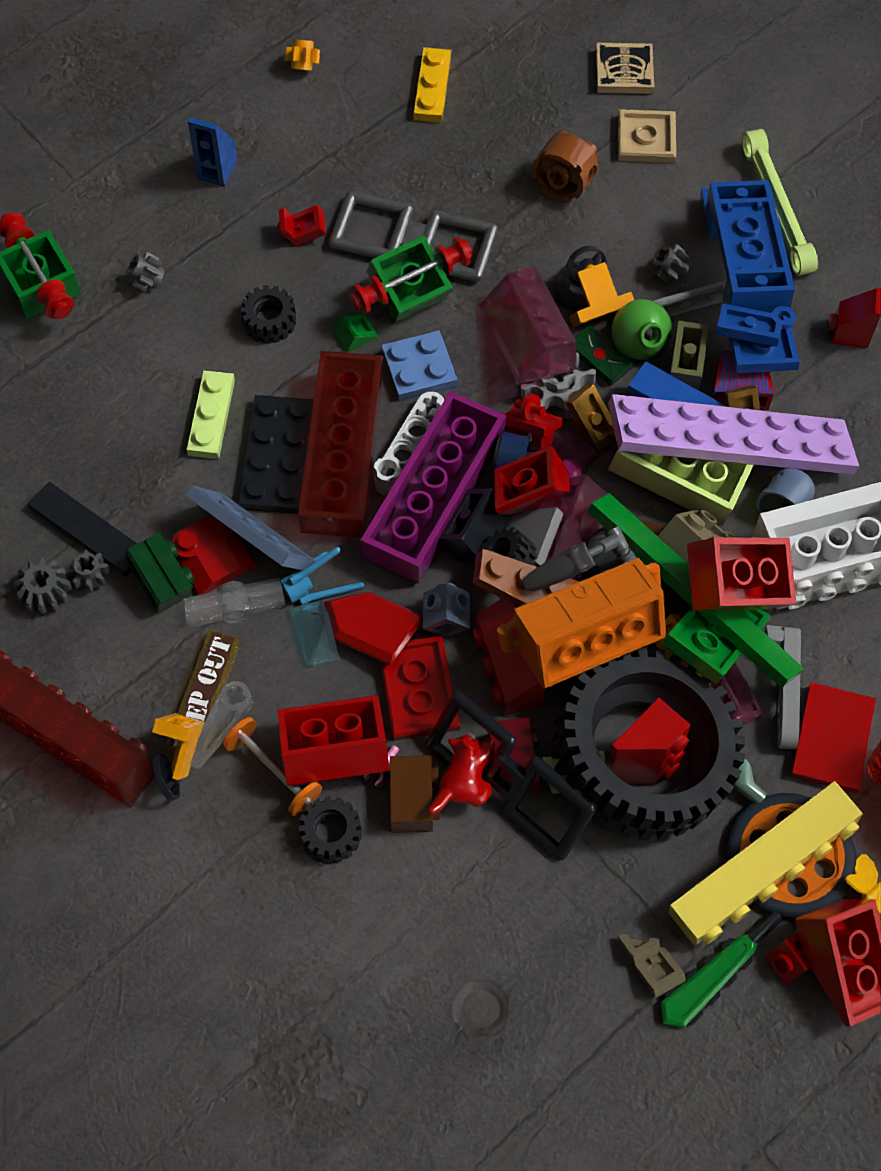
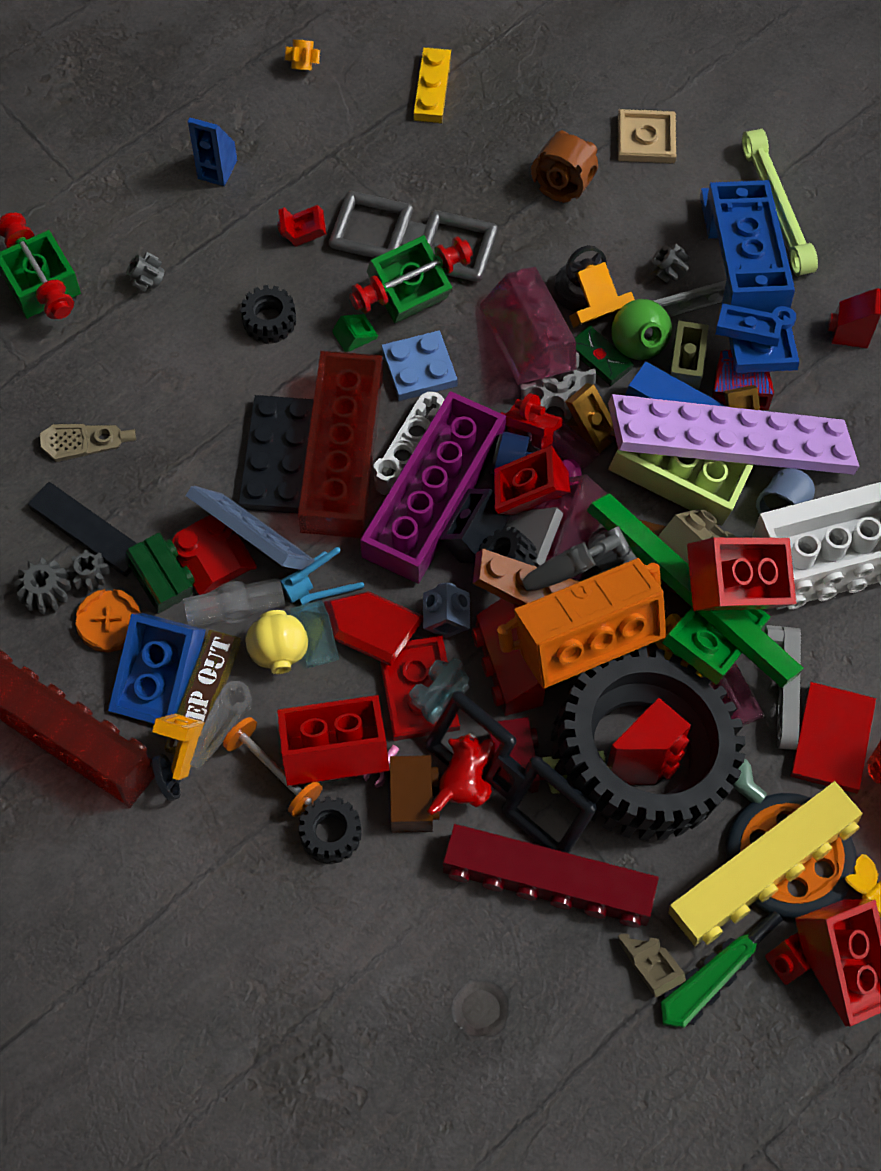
yellowish green plate [187,371,235,459] -> none
tile [596,43,654,94] -> none
none -> dark tan piece [40,424,136,462]
none -> orange tile [76,589,141,652]
none -> blue slope [108,613,206,723]
none -> light yellow plant [246,610,308,674]
none -> clear light blue hips [409,657,470,724]
none -> dark red brick [443,824,659,928]

